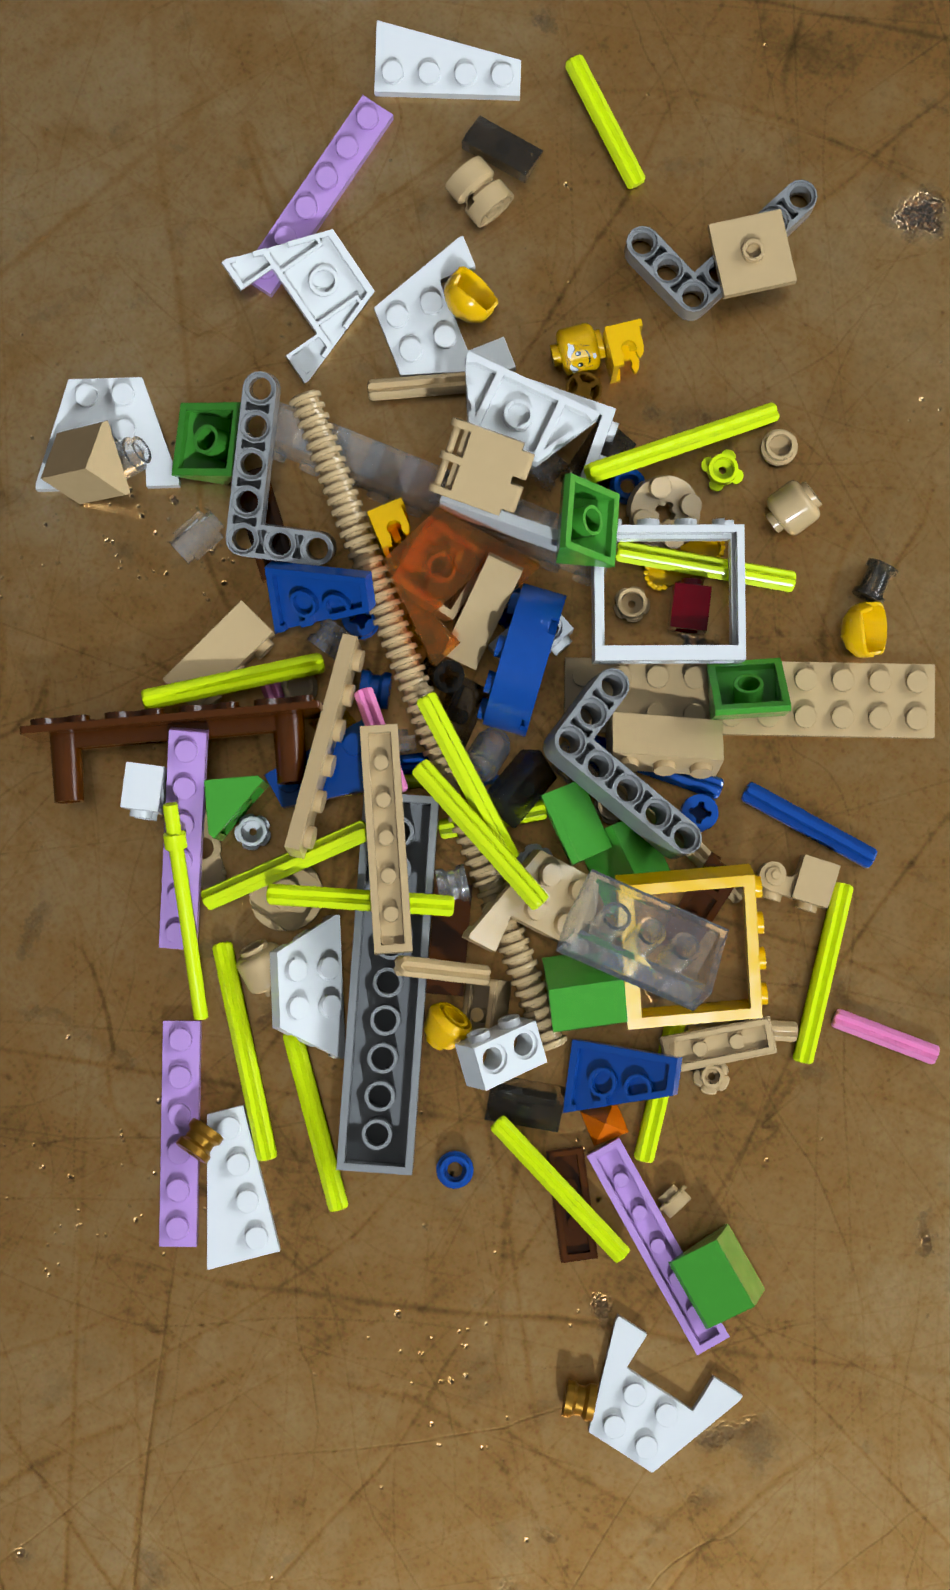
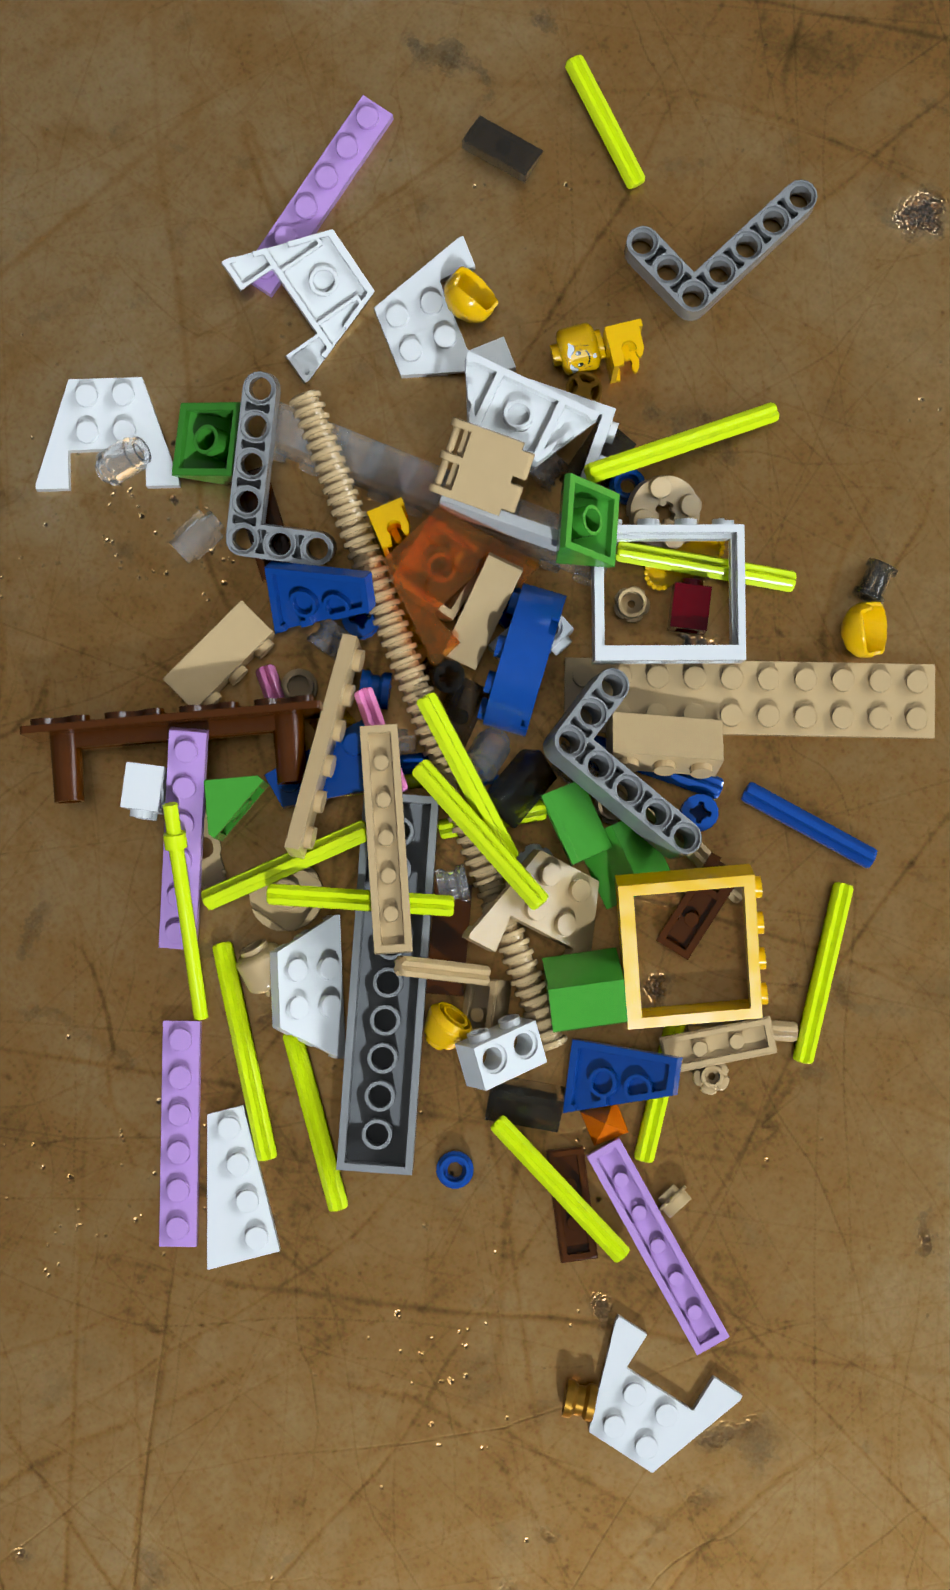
tan slope [40,421,130,504] -> none
neon yellow axle [141,653,325,709] -> none
pearl gold wheel [176,1118,224,1164] -> none
white plate [234,814,271,850] -> none
tan axle [367,372,466,401] -> none
white wing [374,20,521,101] -> none
tan wheel [445,156,514,227] -> none
clear slope [556,869,729,1011] -> none
bright green slope [668,1224,765,1329] -> none
neon yellow plate [701,449,744,492] -> none
bright green slope [706,658,791,720] -> none
tan plate [707,209,797,299] -> none
tan brick [757,854,841,914] -> none
tan plate [761,429,798,466] -> none
tan head [765,480,822,536] -> none
bright pink axle [831,1009,940,1064] -> none

